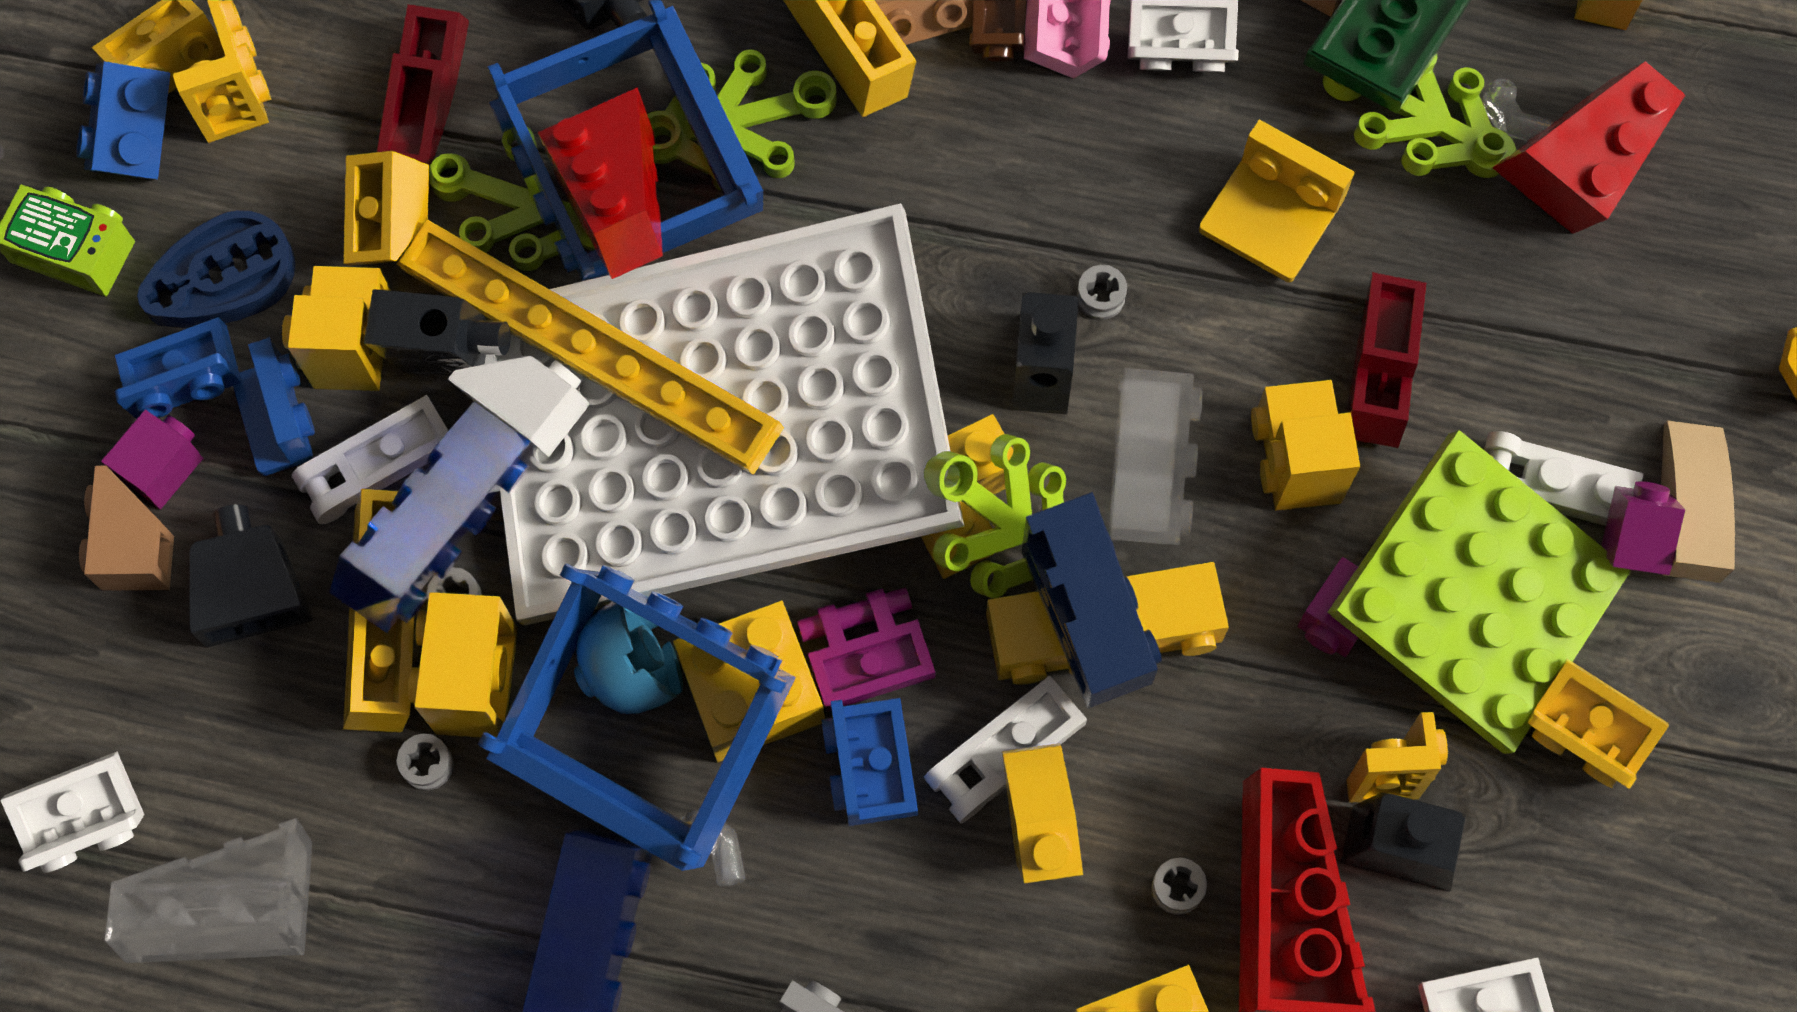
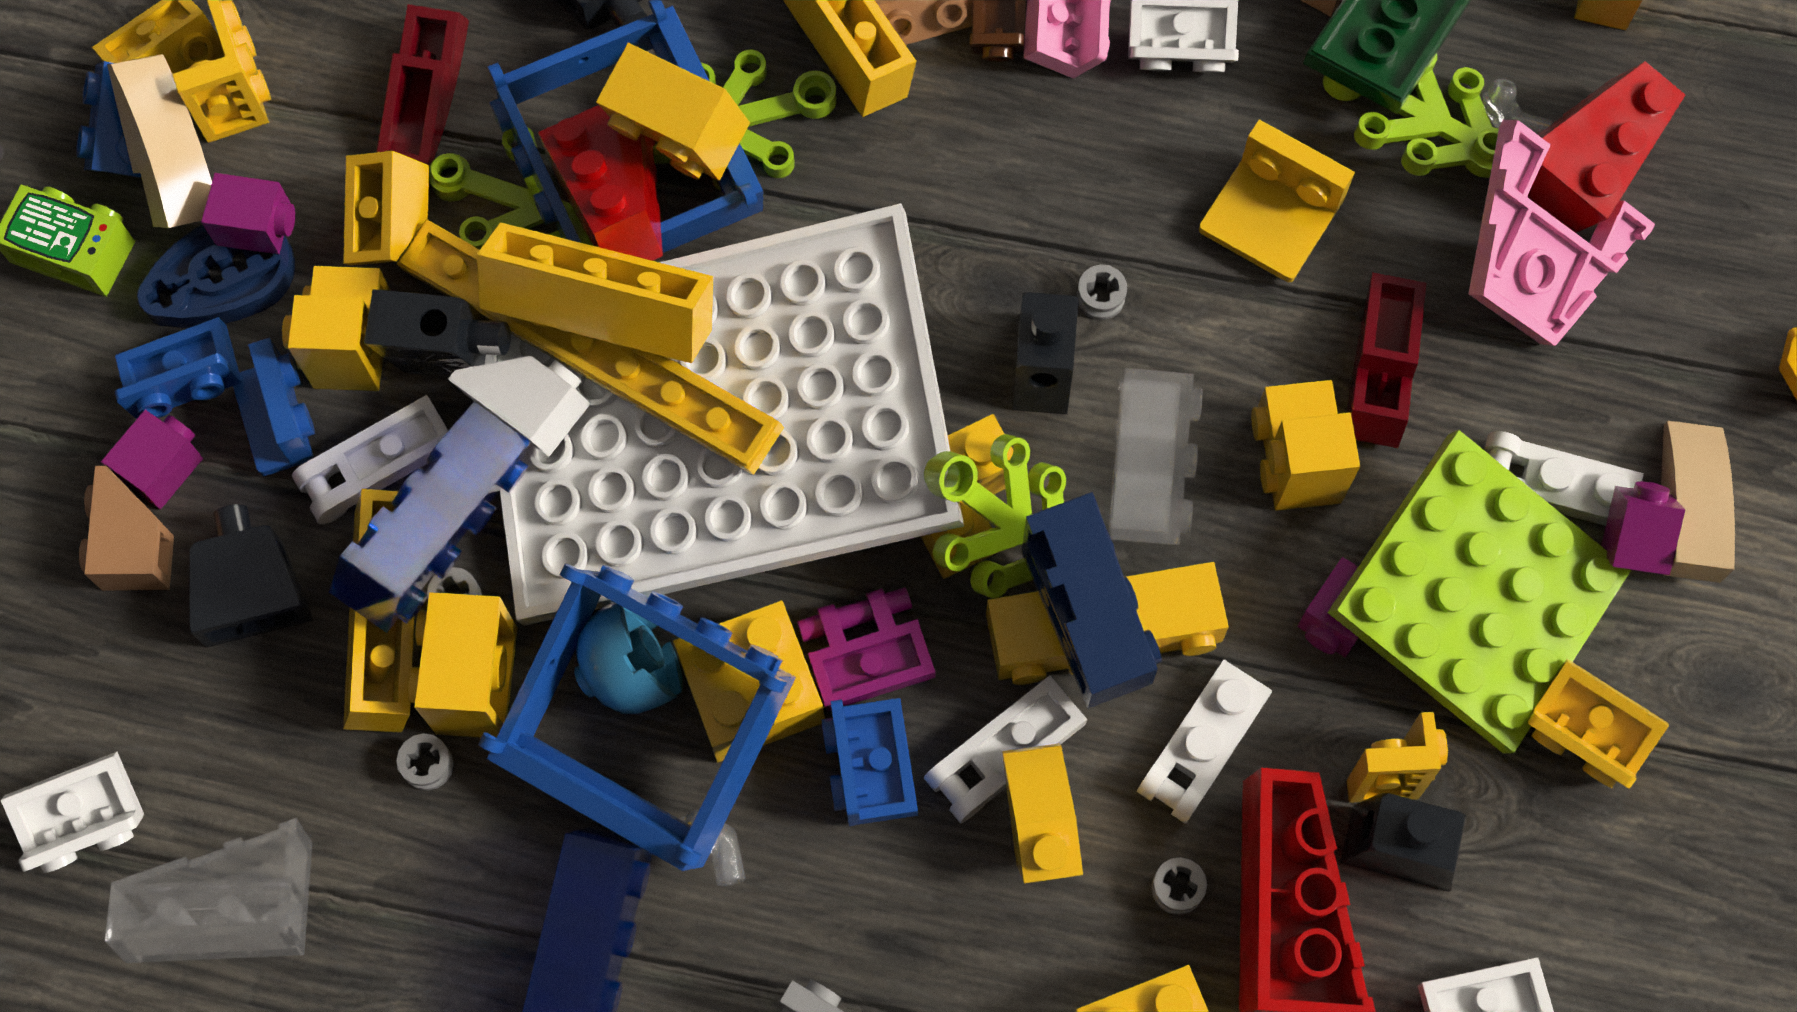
none -> tan slope [107,54,212,228]
none -> magenta brick [201,173,295,255]
none -> yellow brick [477,222,713,363]
none -> yellow brick [596,43,750,181]
none -> white plate [1136,660,1272,824]
none -> bright pink wing [1468,120,1655,346]

